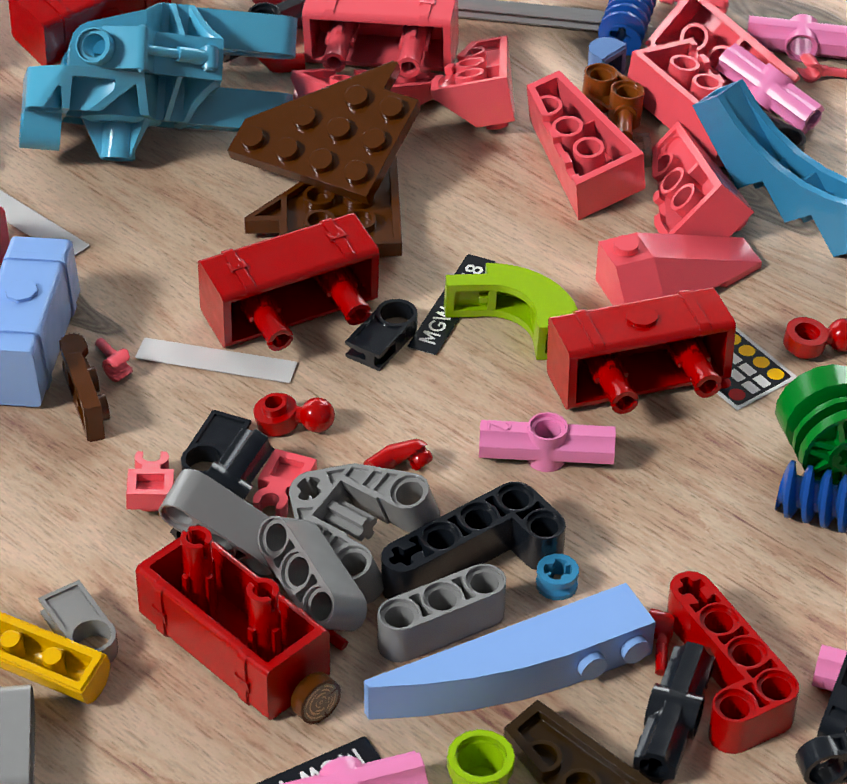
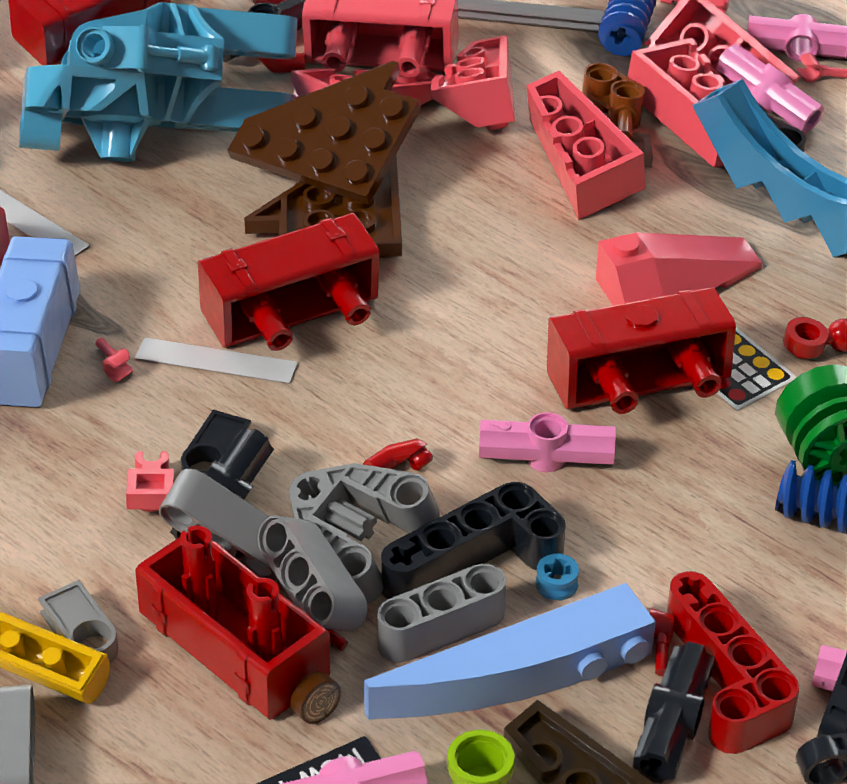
reddish brown hinge [59,333,110,442] -> none
red plate [253,393,335,436] -> none
coral plate [253,449,317,517] -> none
black piece [345,299,417,371] -> none
black sticker [408,254,495,355] -> none
lime arch [444,263,578,360] -> none
medium blue brick [587,37,627,75] -> none
coral wedge [651,121,754,237] -> none

